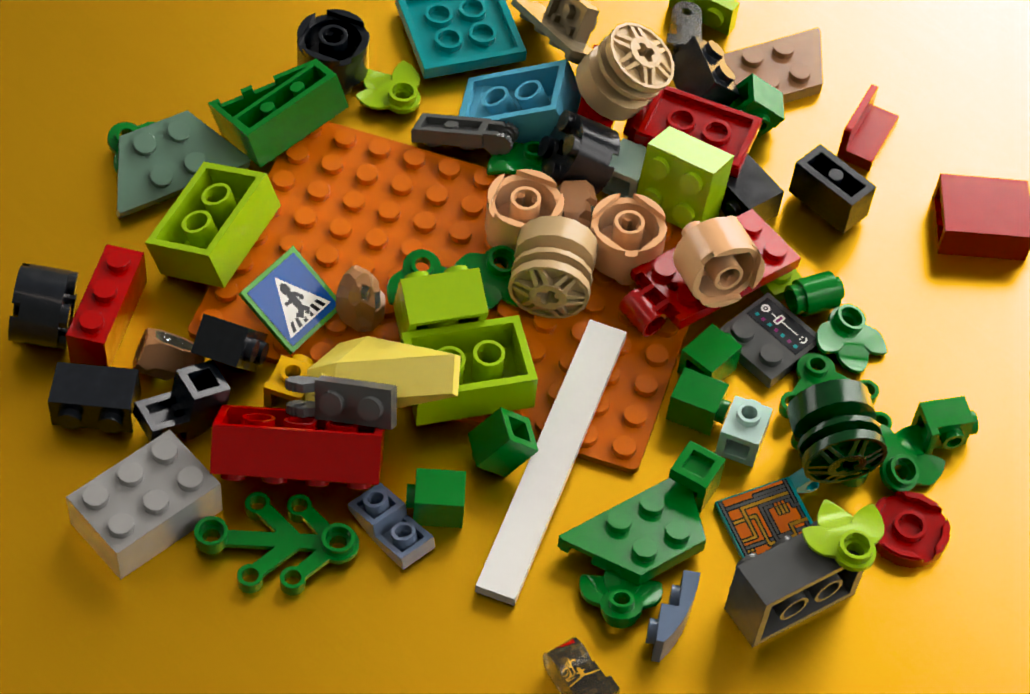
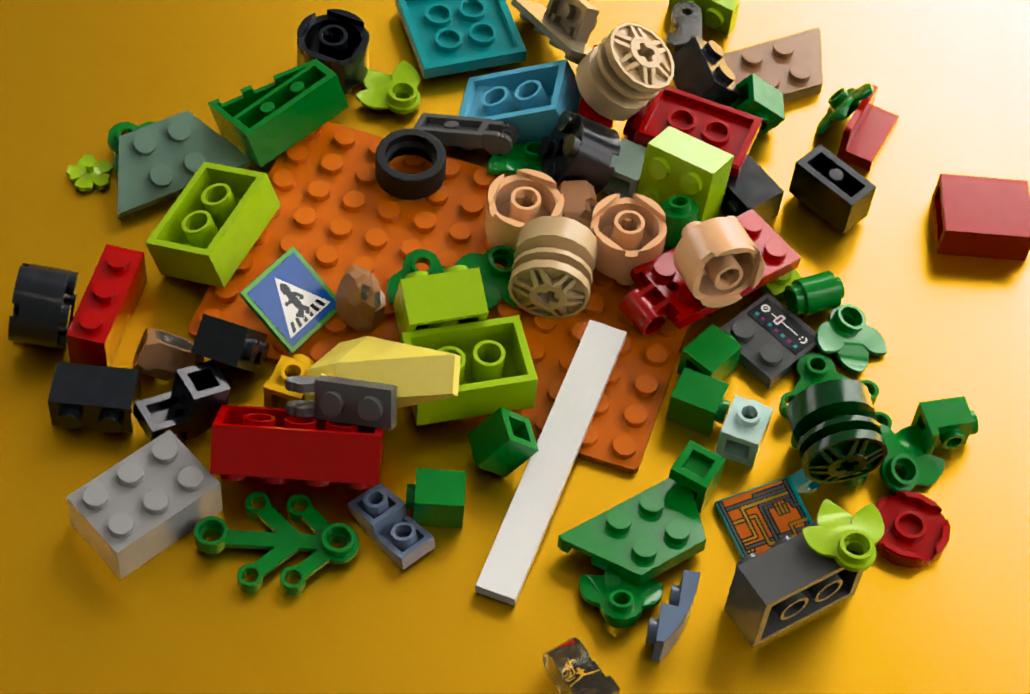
none -> lime plant [66,154,113,192]
none -> black tyre [375,129,446,200]
none -> green brick [661,195,699,251]
none -> green plate [816,83,874,135]

